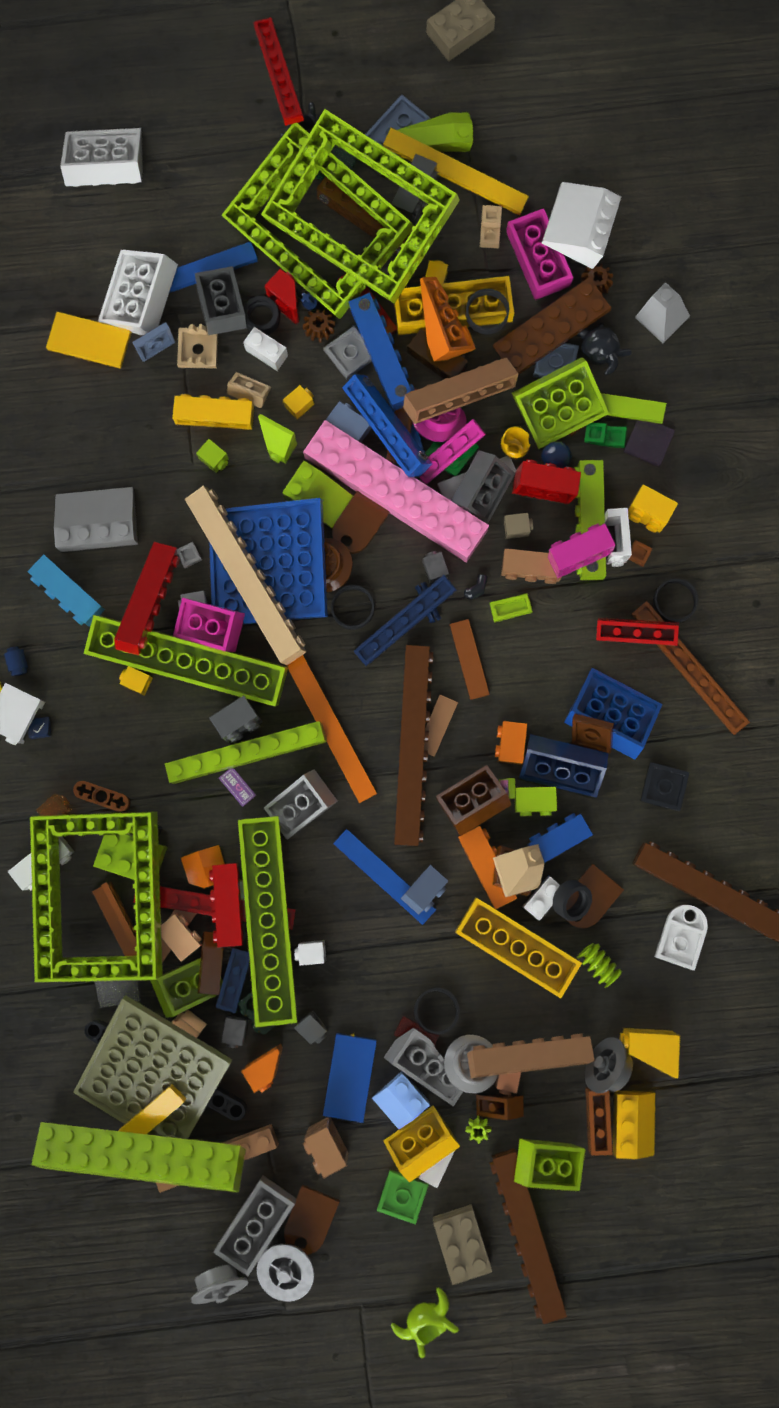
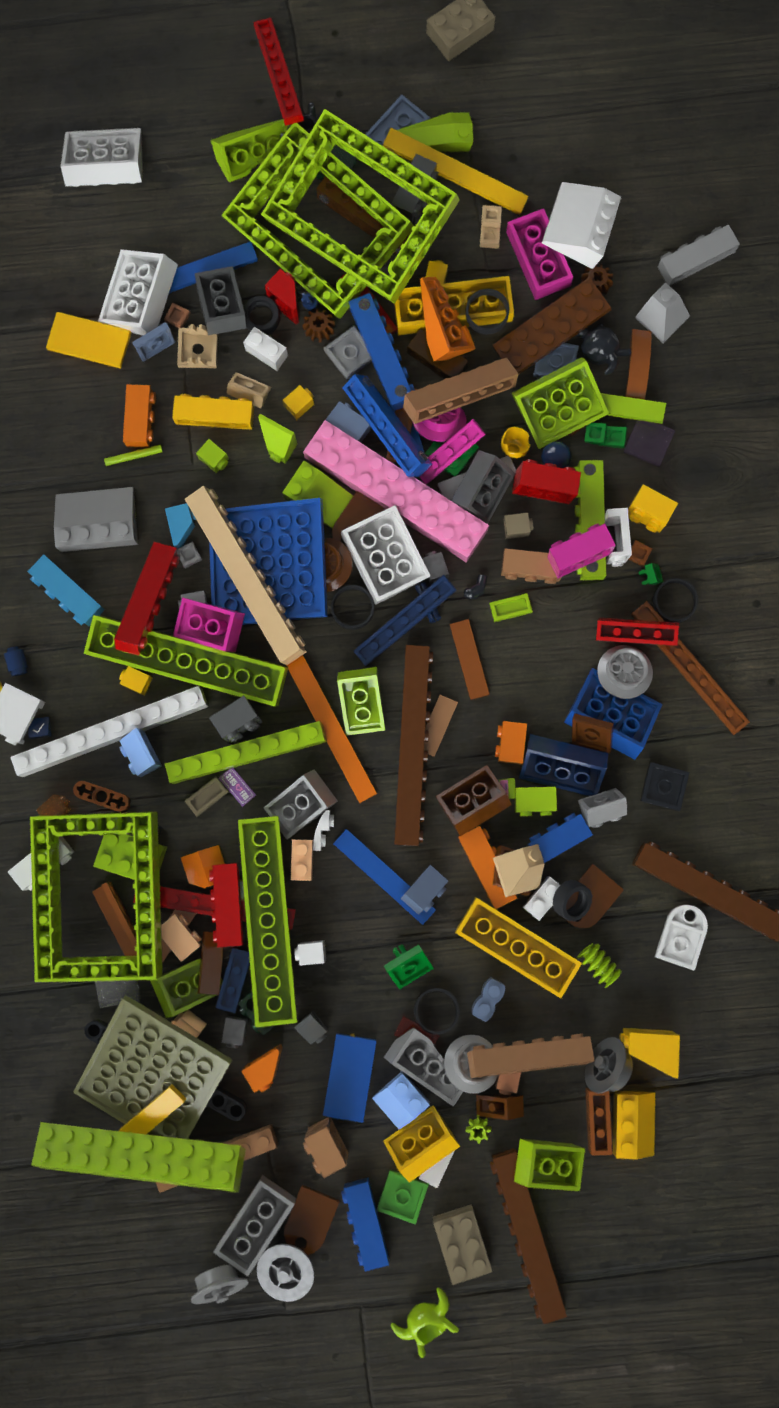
none -> white brick [11,686,209,777]
none -> lime bar [104,445,163,466]
none -> light blue slope [119,728,162,777]
none -> orange brick [123,384,156,448]
none -> nougat tile [164,303,191,328]
none -> dark azure slope [165,503,196,549]
none -> dark tan tile [185,777,228,817]
none -> lime wedge [211,119,289,182]
none -> light nougat brick [291,840,314,881]
none -> white slope [313,810,334,851]
none -> lime slope [337,667,385,736]
none -> white slope [341,505,430,605]
none -> blue brick [341,1178,389,1272]
none -> green tile [384,944,434,990]
none -> sand blue brick [472,977,505,1022]
none -> light grey slope [578,788,627,828]
none -> light grey wheel [597,645,653,699]
none -> dark orange slope [625,329,652,400]
none -> green tile [639,563,664,585]
none -> light grey brick [658,224,740,286]

